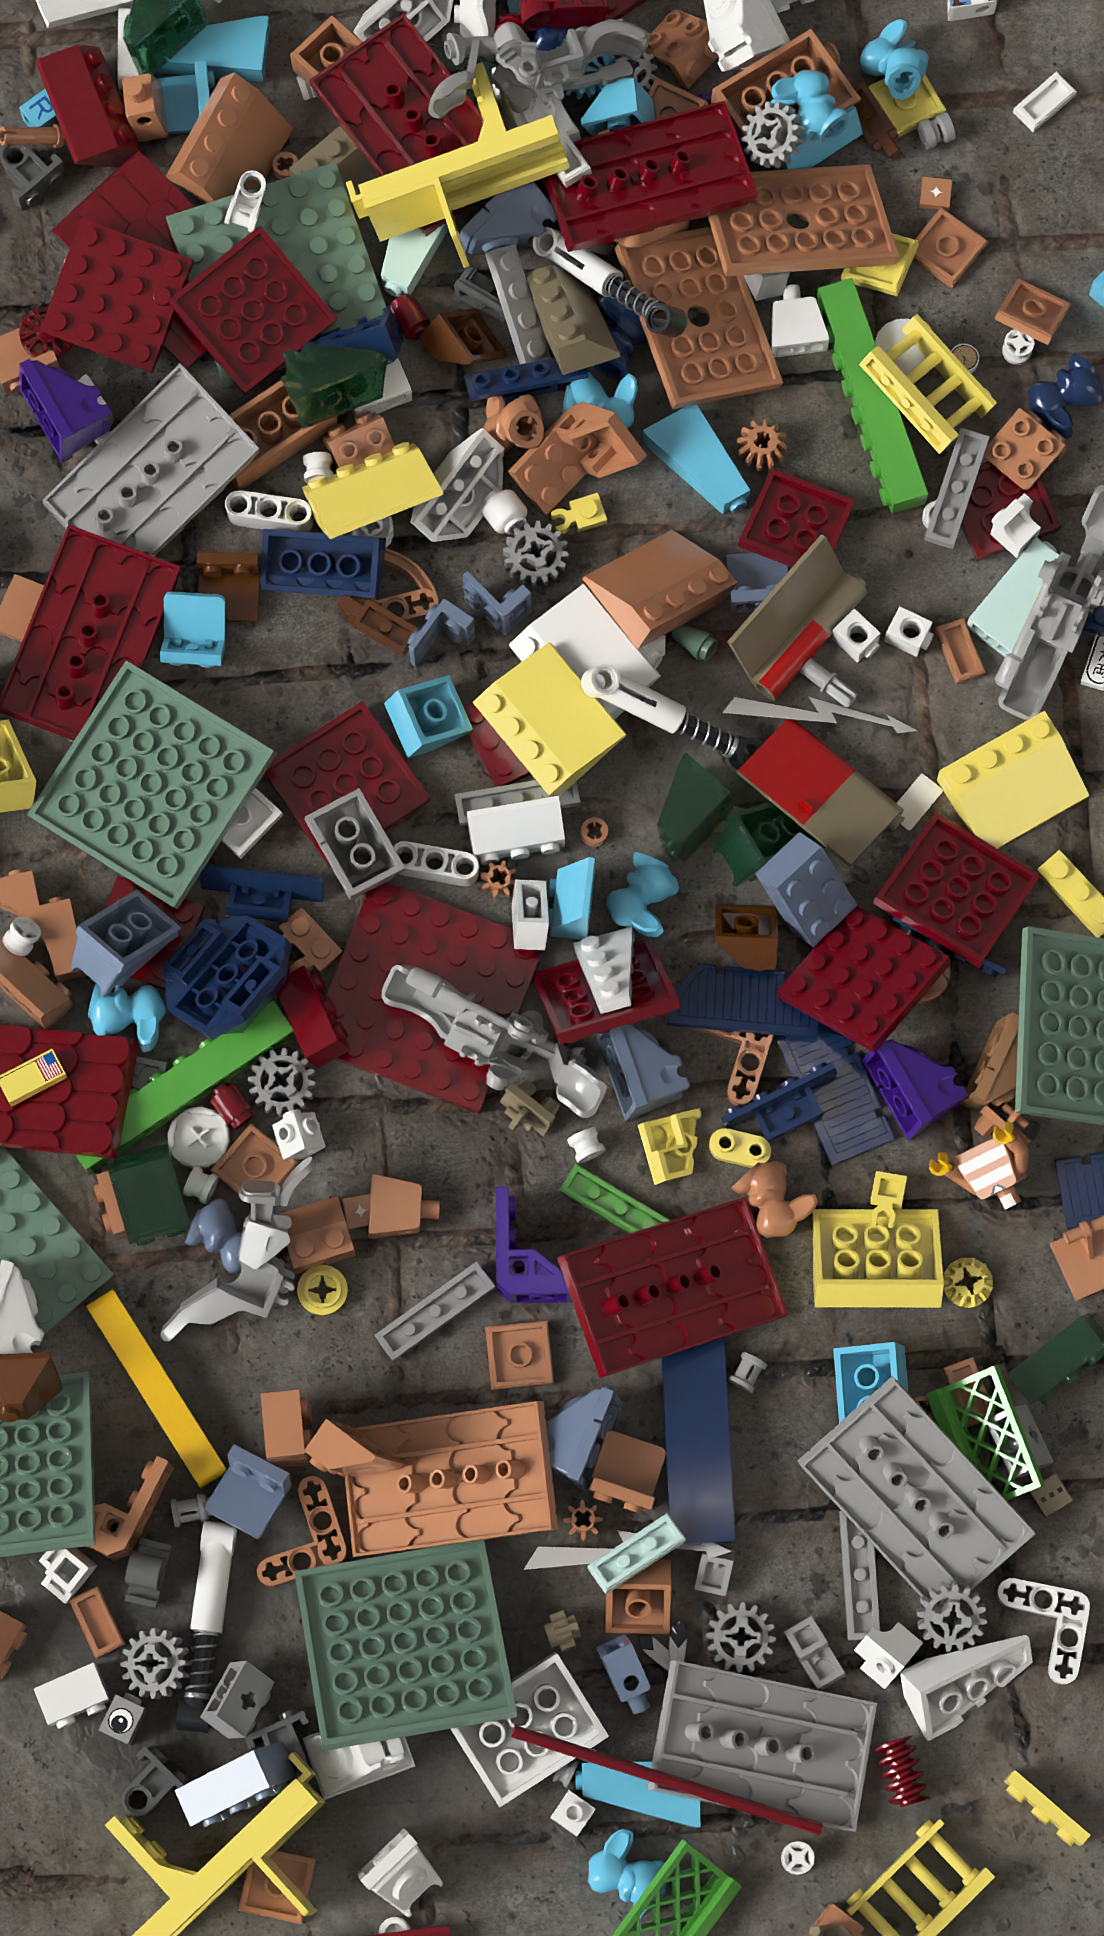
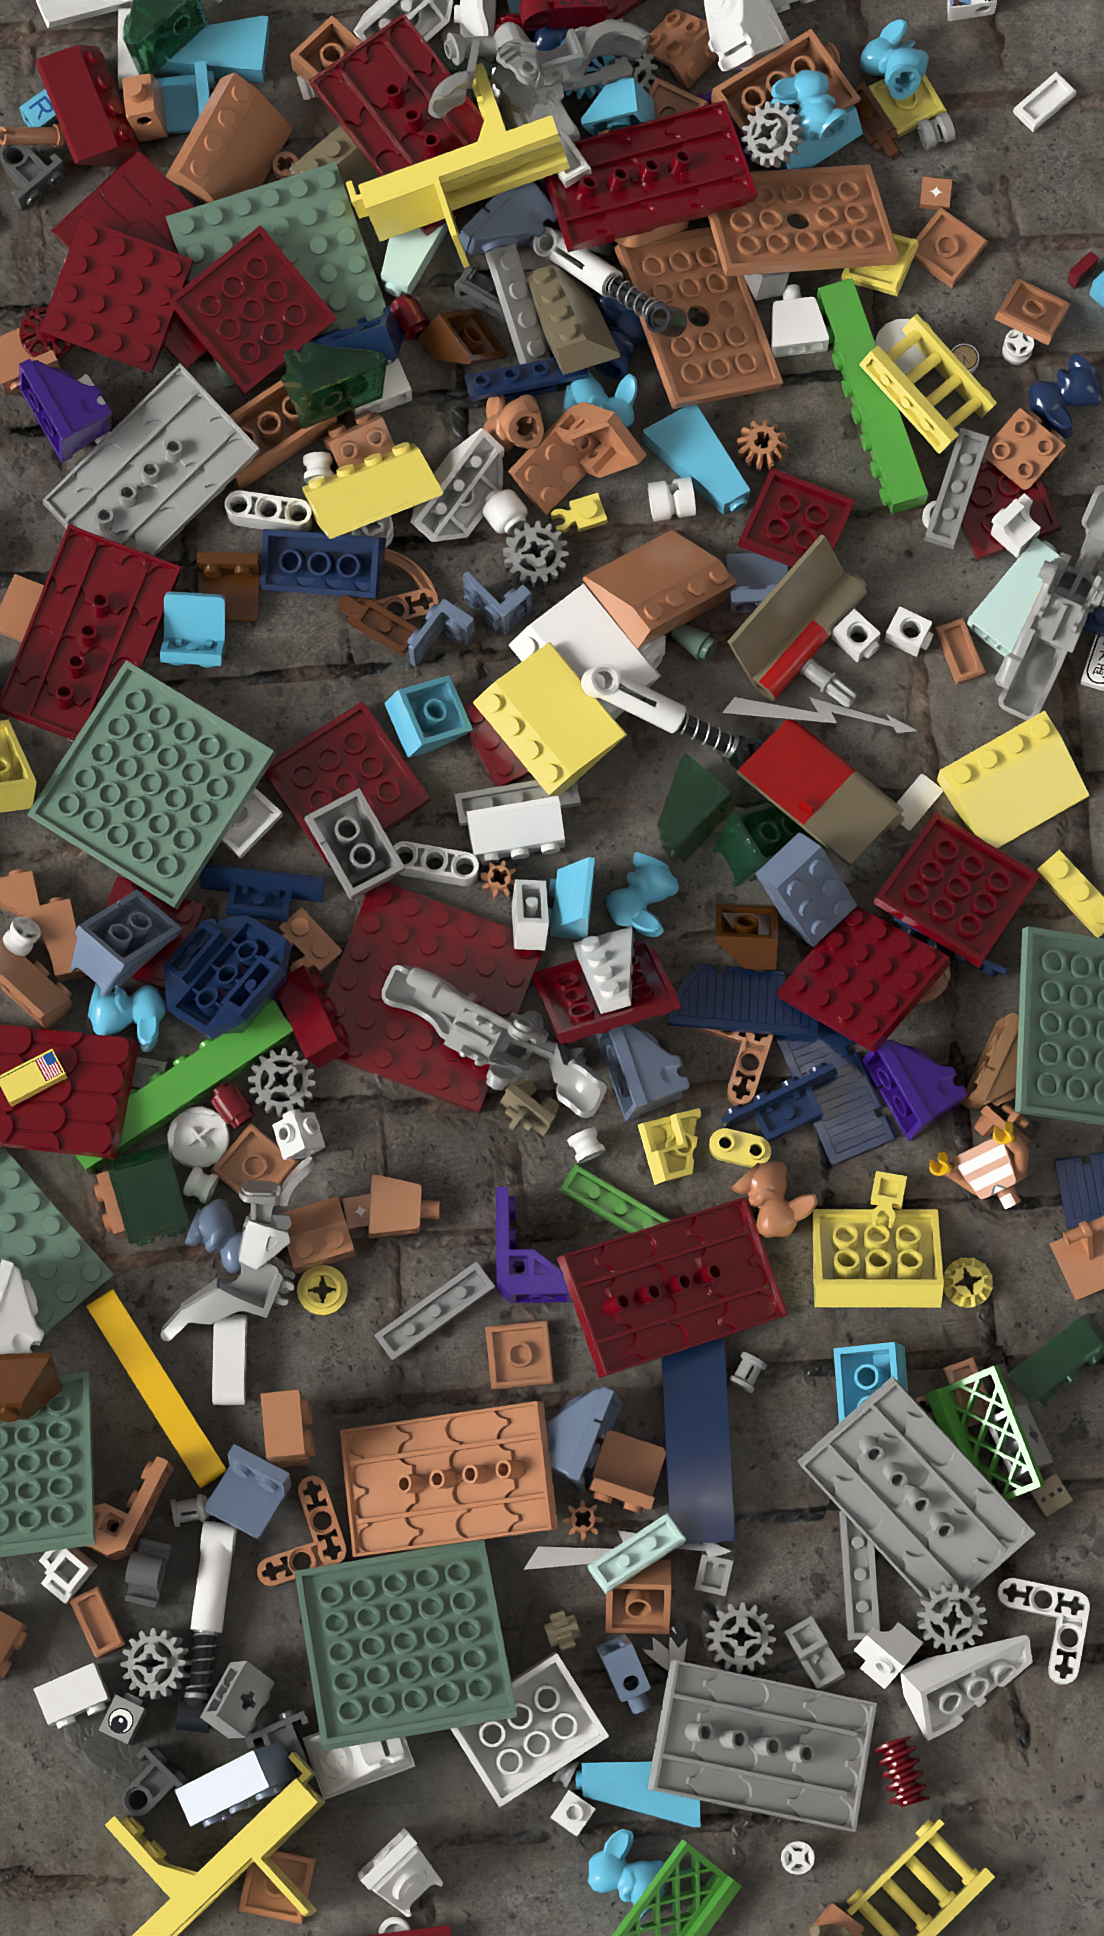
white piece [224,170,266,232] -> none
nougat slope [304,1419,403,1477] -> none
dark red piece [511,1725,823,1835] -> none
nougat bush [580,817,608,847] -> none
light yellow plate [1004,1770,1090,1846] -> none
none -> white beam [212,1314,247,1405]
none -> white wheel [648,477,696,522]
none -> dark red tile [1067,251,1099,289]

